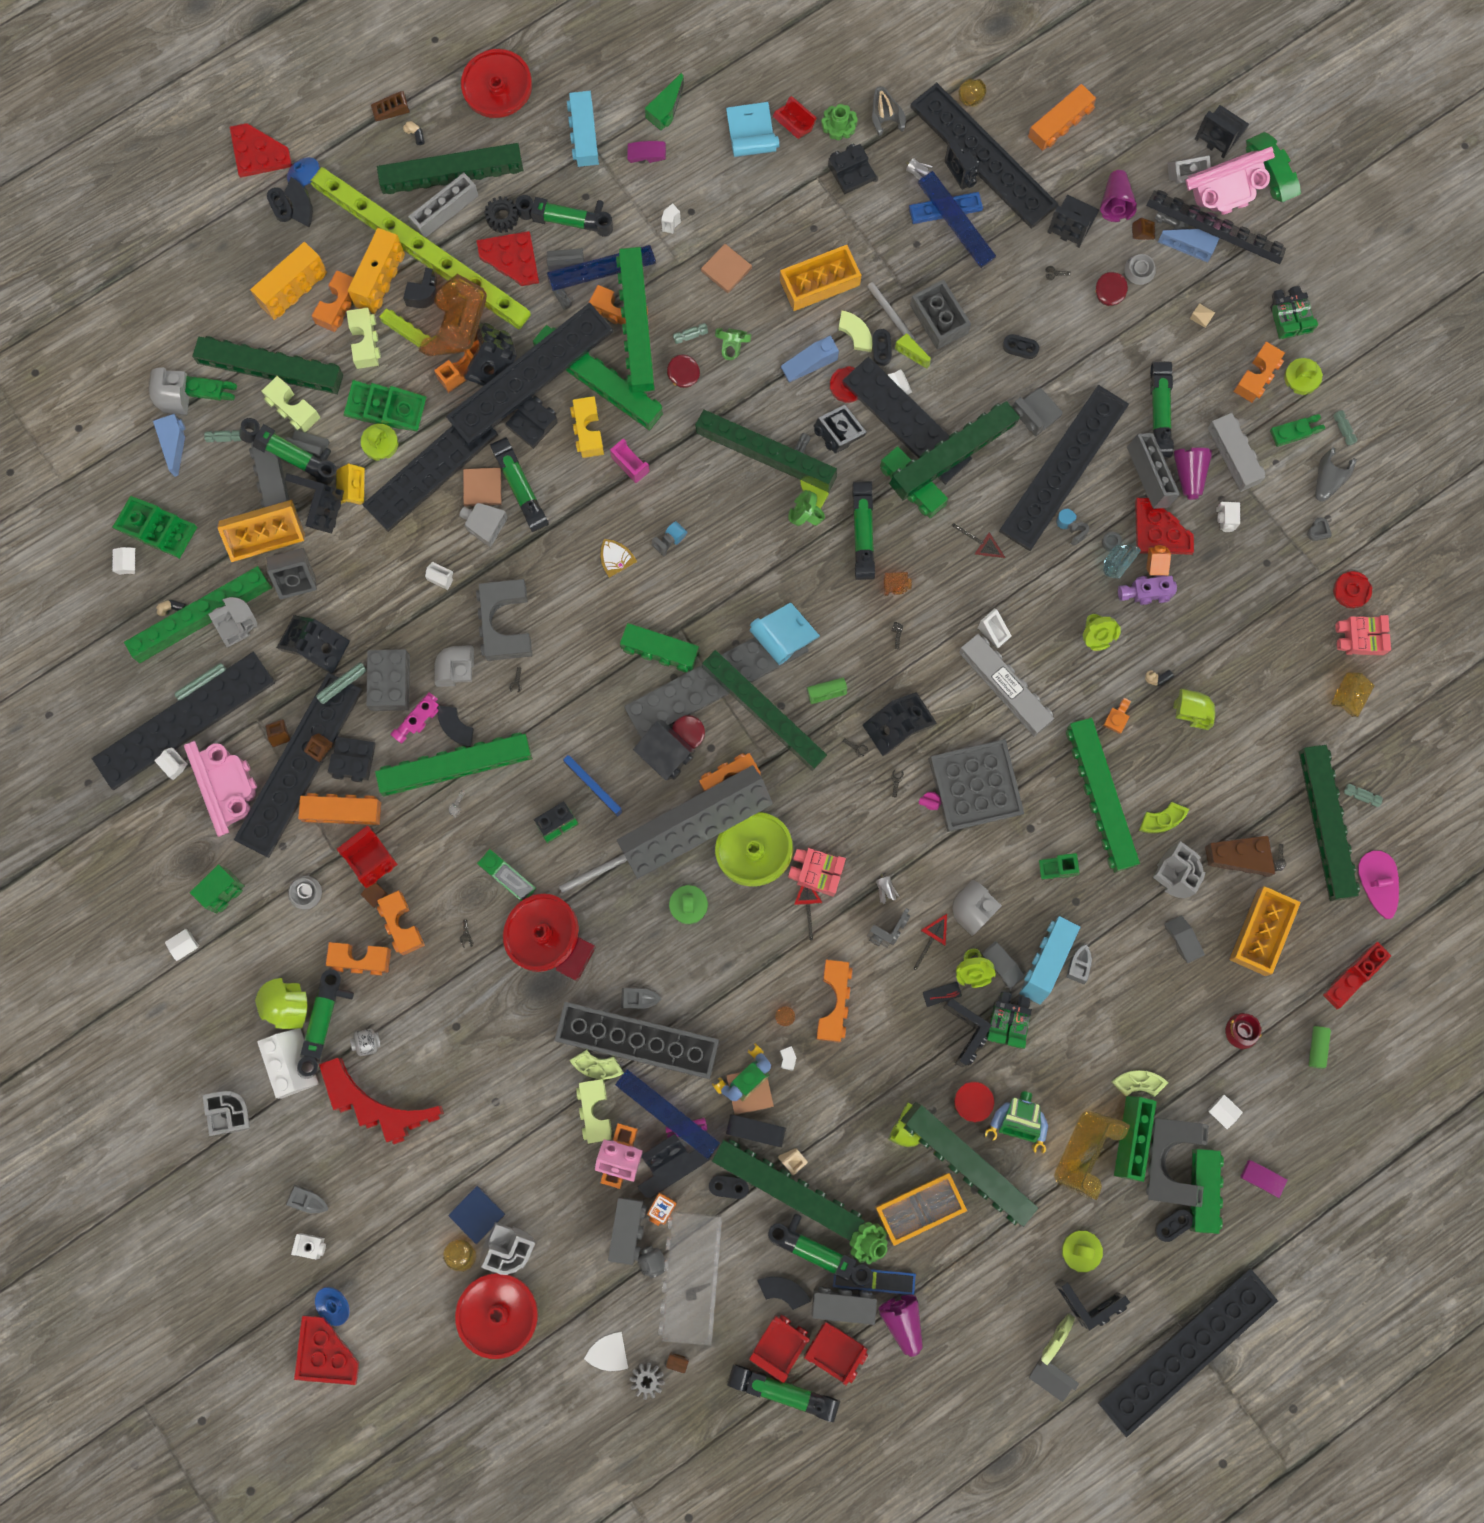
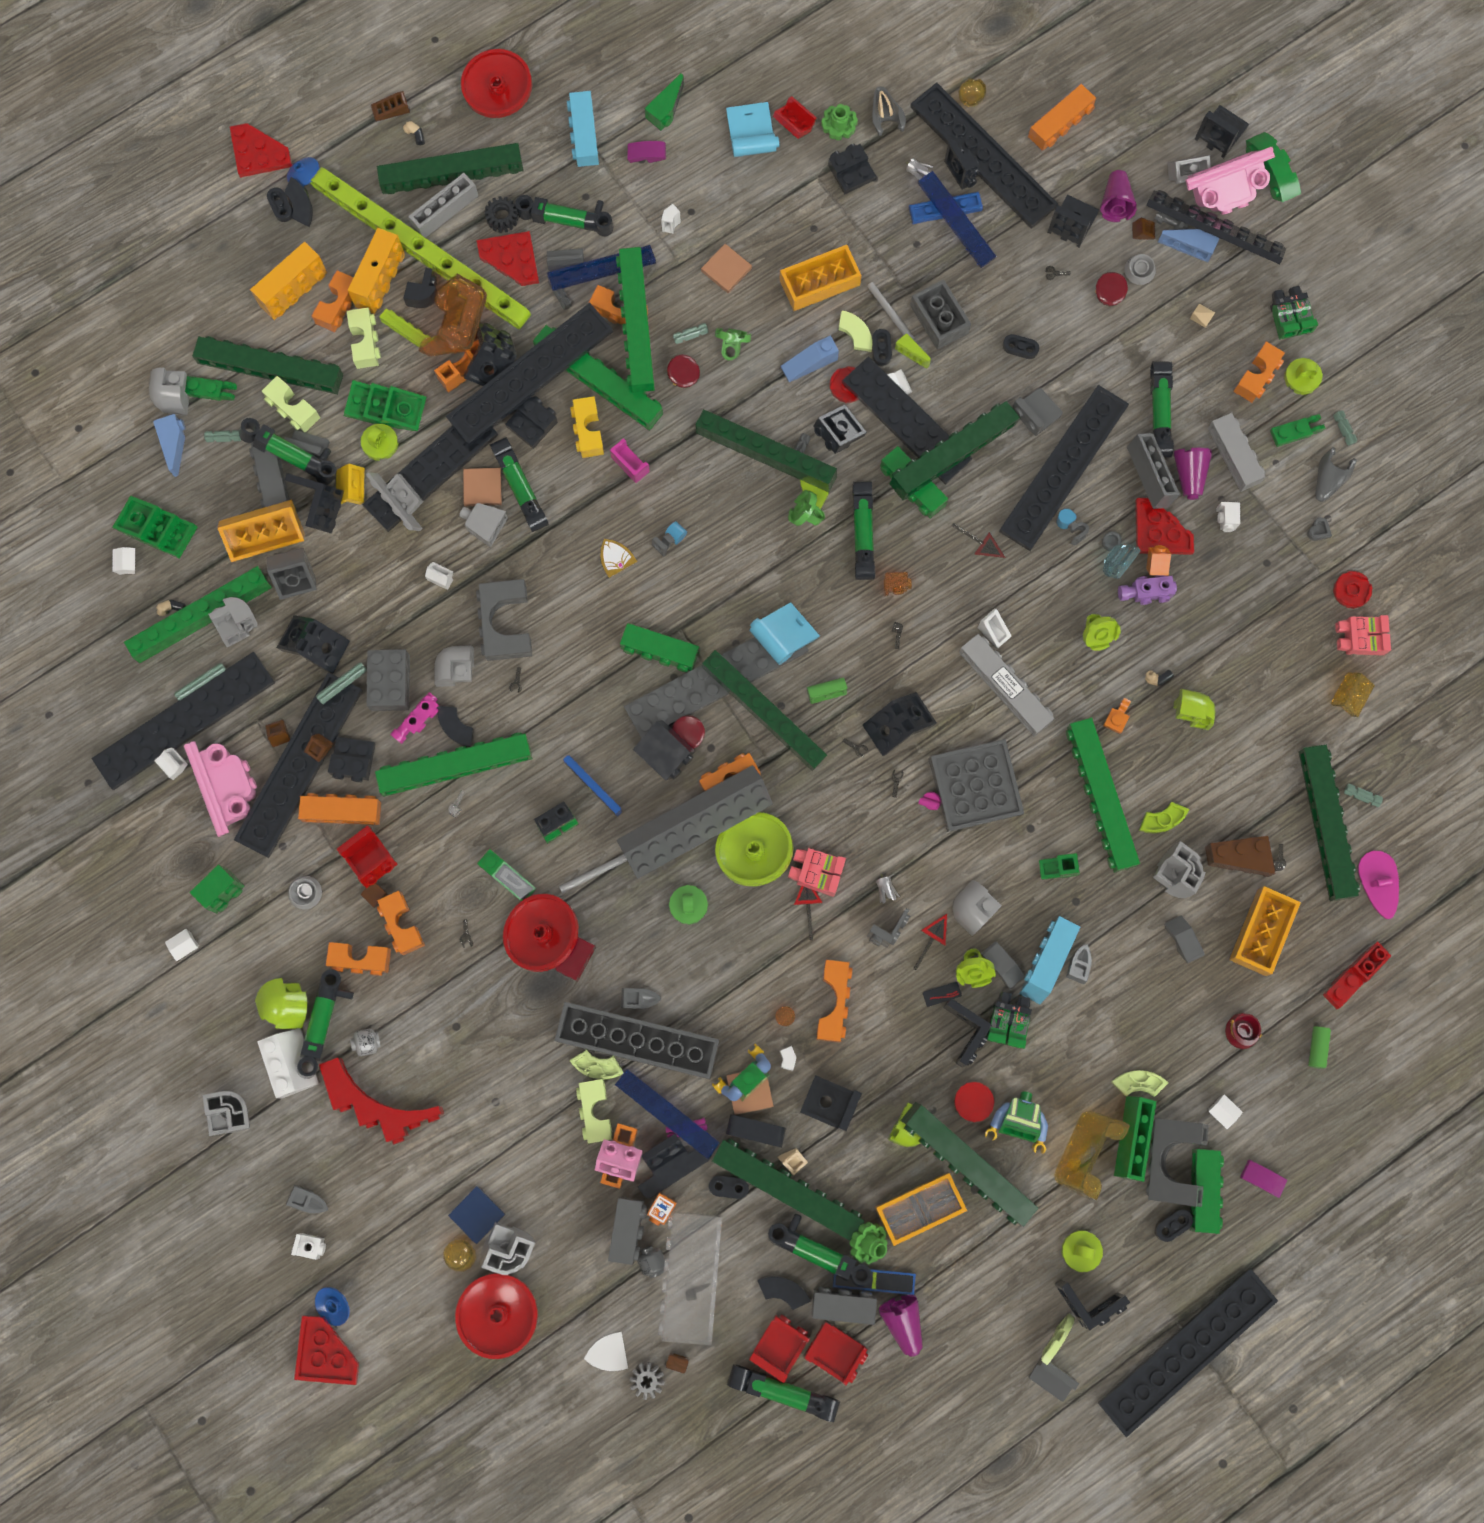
none -> light grey bracket [366,472,423,531]
none -> black bracket [800,1075,862,1132]

